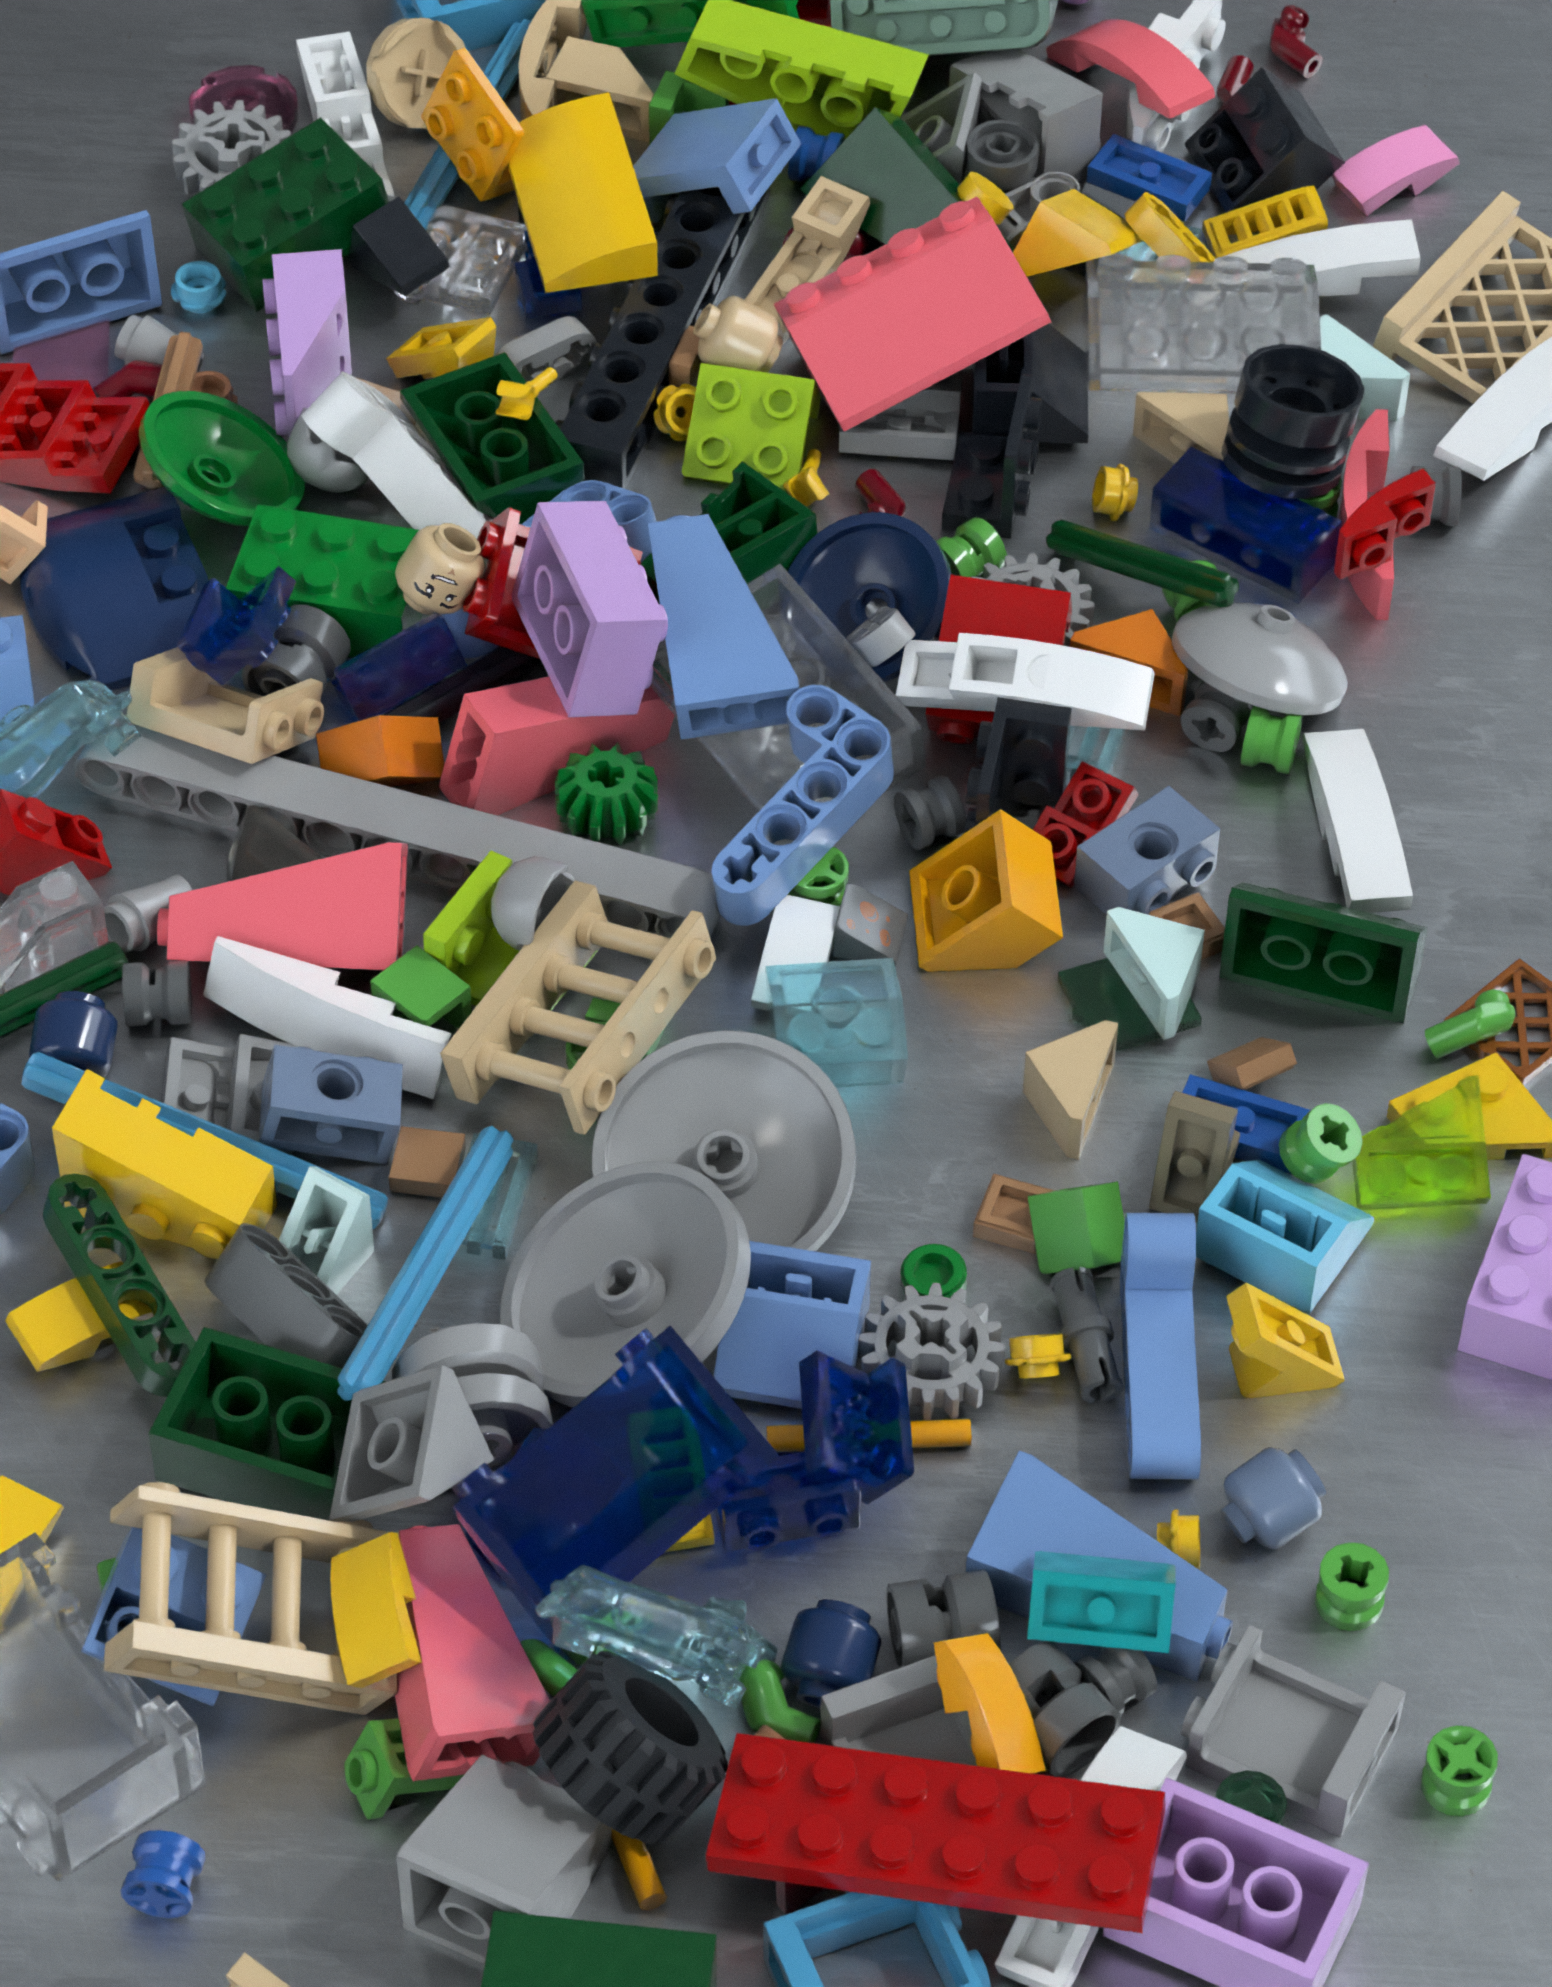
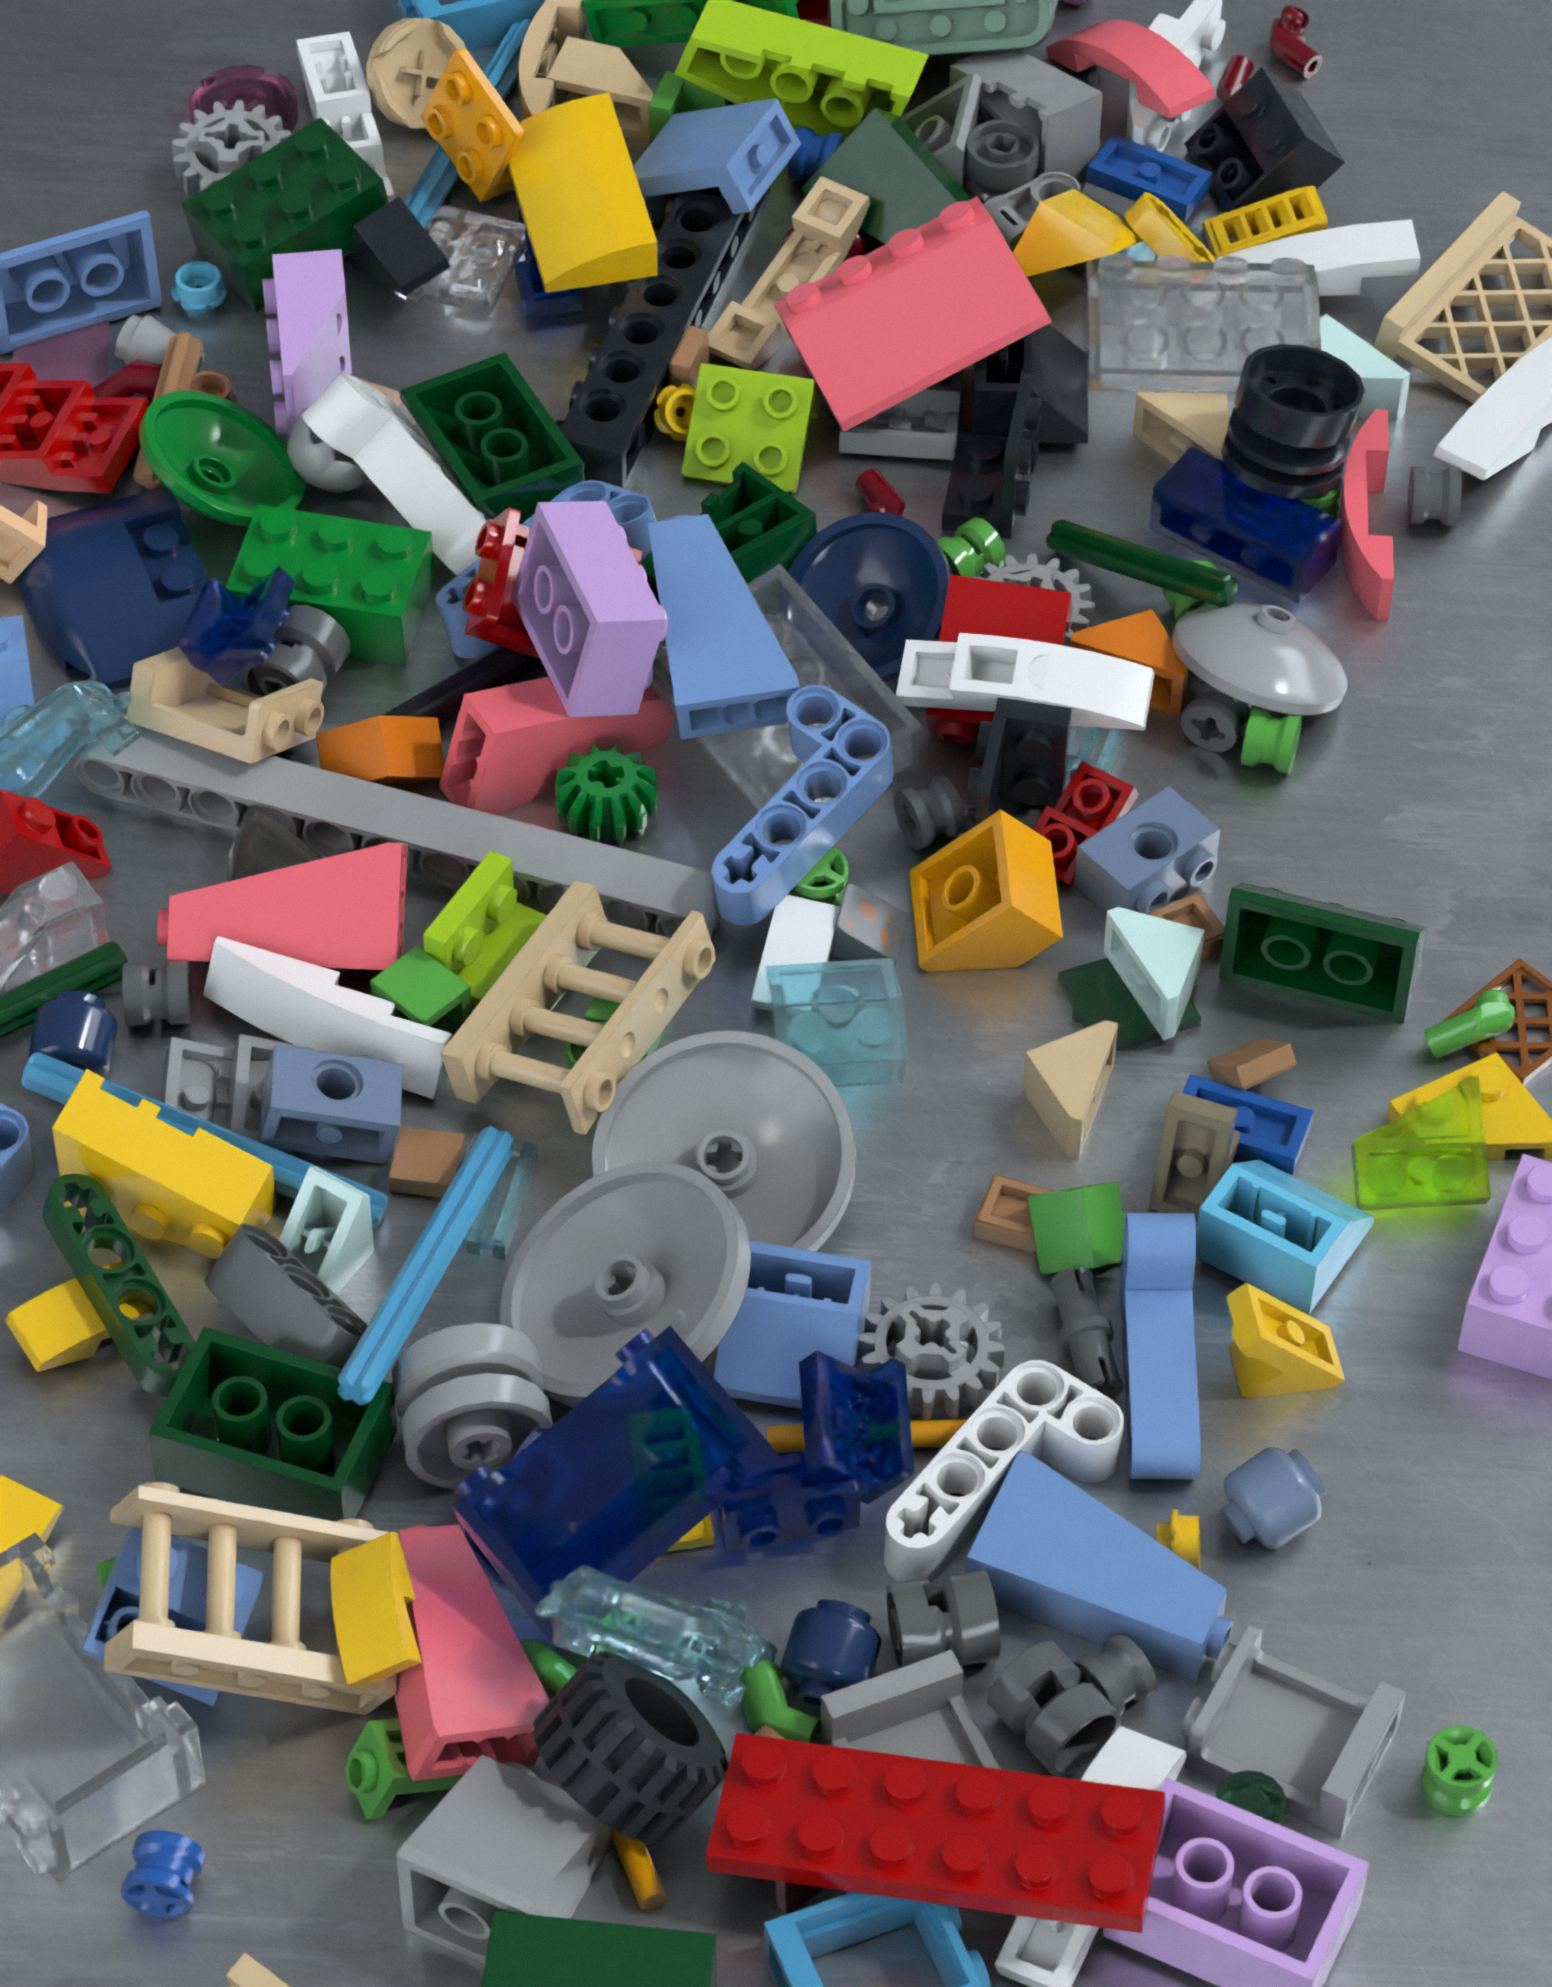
light grey cone [99,875,192,953] -> none
light grey slope [329,1365,494,1522] -> none
clear blue bracket [331,613,467,721] -> none
yellow slope [386,317,496,379] -> none
tan head [395,523,486,615] -> none
light grey hair [491,856,574,951] -> none
light grey beam [495,316,597,385] -> none
yellow hand [496,367,558,420] -> none
tan head [693,296,783,373] -> none
yellow hand [783,449,829,507] -> none
light grey beam [845,607,916,667] -> none
green tile [900,1244,967,1298] -> none
light orange slope [933,1633,1045,1773] -> none
yellow tile [957,172,1014,225] -> none
yellow plate [1005,1333,1071,1378] -> none
teal panel [1027,1551,1176,1653] -> none
yellow plate [1092,464,1138,521] -> none
bright green wheel [1279,1103,1363,1184] -> none
white slope [1302,729,1413,913] -> none
bright green wheel [1315,1542,1389,1631] -> none
bright pink slope [1332,125,1460,217] -> none
red slope [1334,468,1436,580] -> none
none -> white beam [884,1360,1124,1583]

